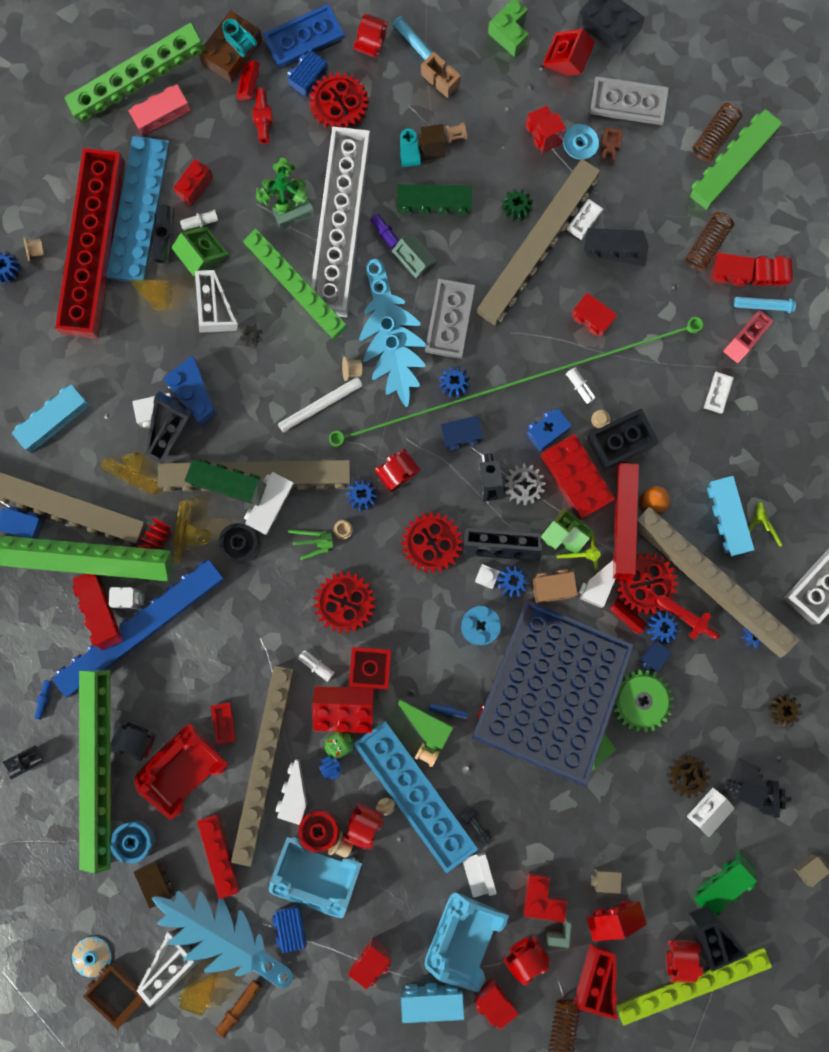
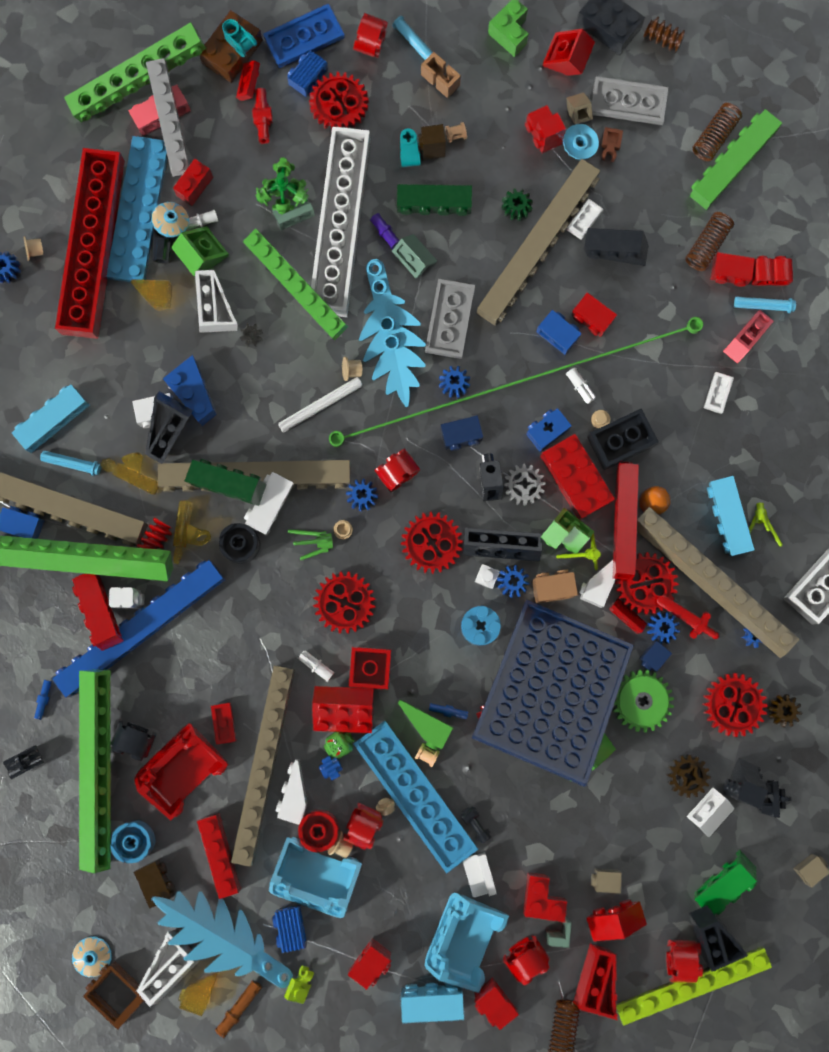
none -> medium azure axle [40,451,101,476]
none -> light grey plate [146,58,190,177]
none -> tan dish [152,202,189,237]
none -> lime plate [284,965,314,1004]
none -> blue brick [536,310,582,355]
none -> dark tan brick [566,92,593,125]
none -> reddish brown piece [643,16,685,54]
none -> red gear [702,673,768,737]

